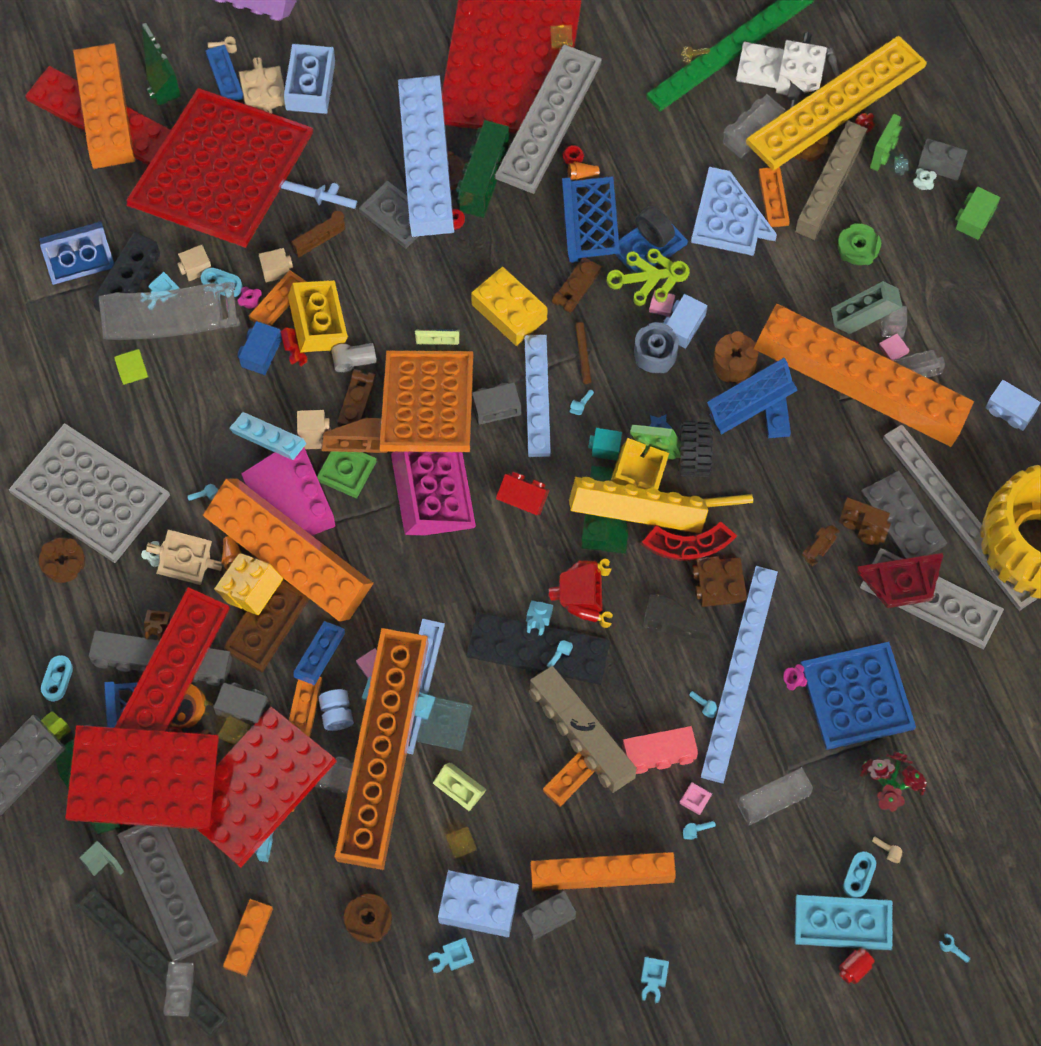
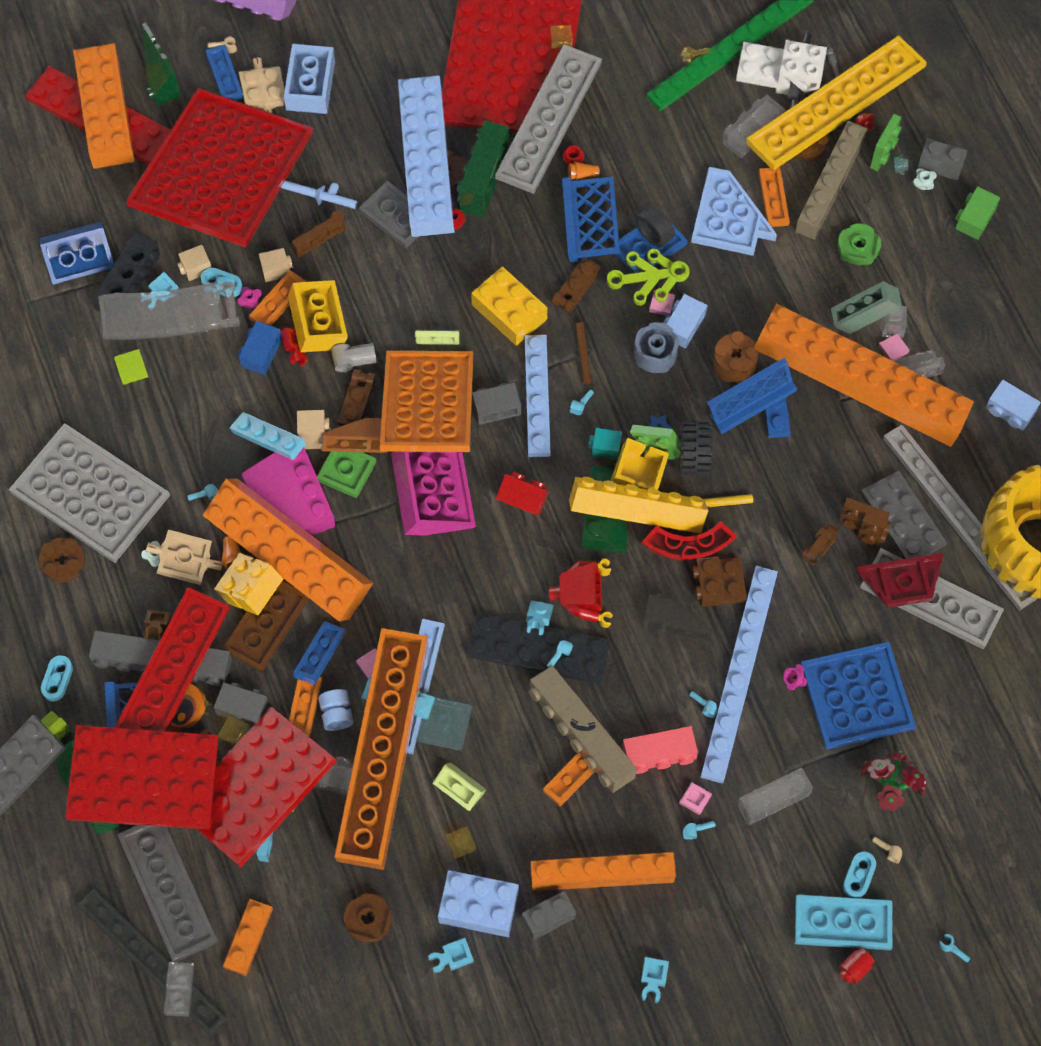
sand green panel [80,841,124,876] -> none

